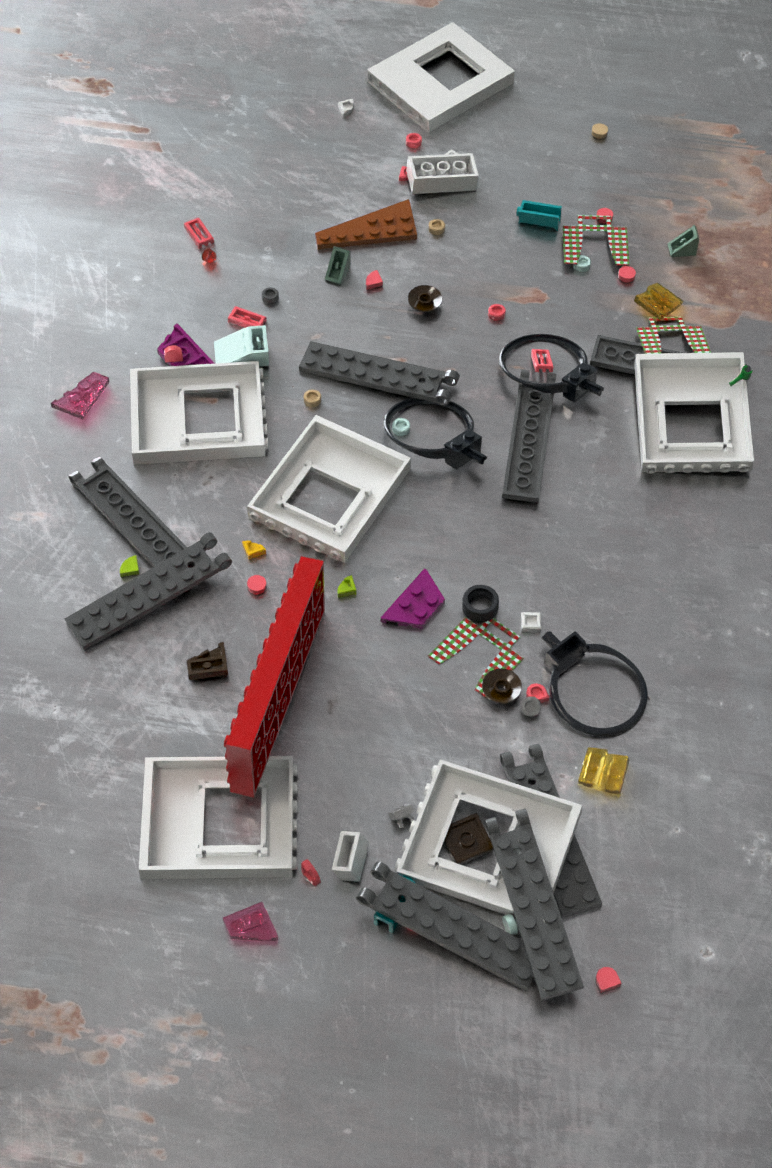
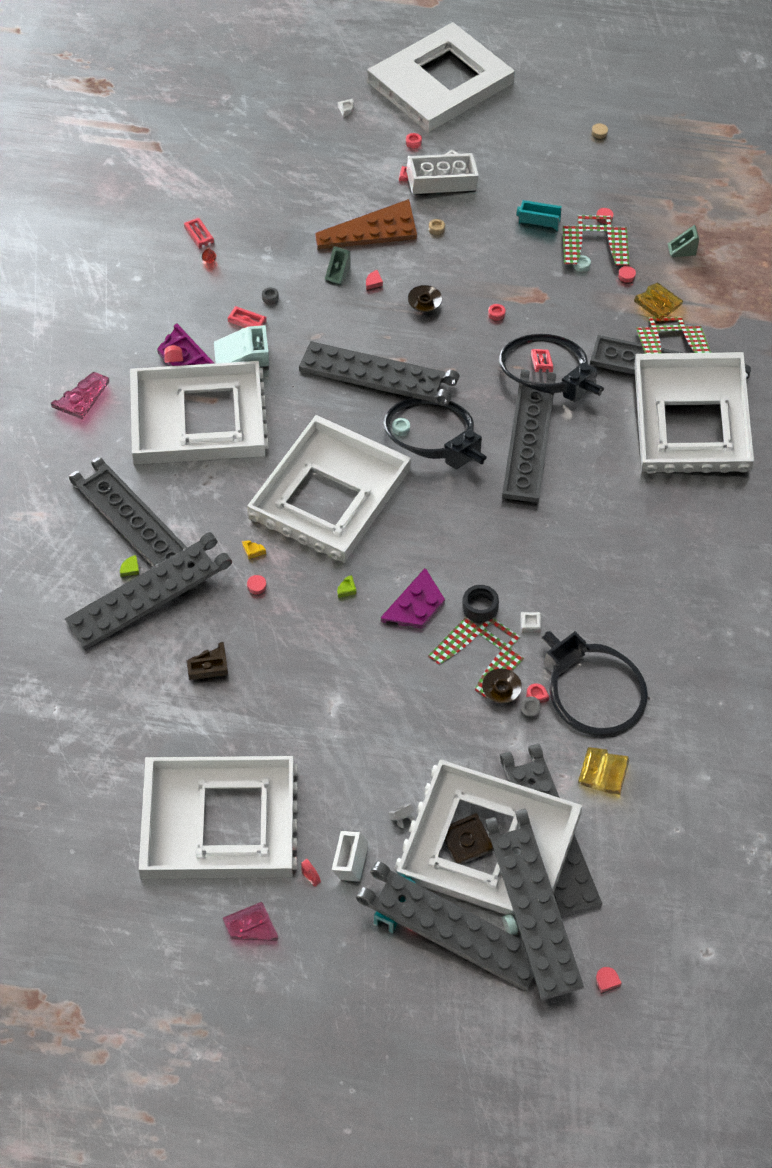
red brick [224,556,325,798] -> none
tan tile [303,390,321,407] -> none
green hand [729,365,753,386] -> none

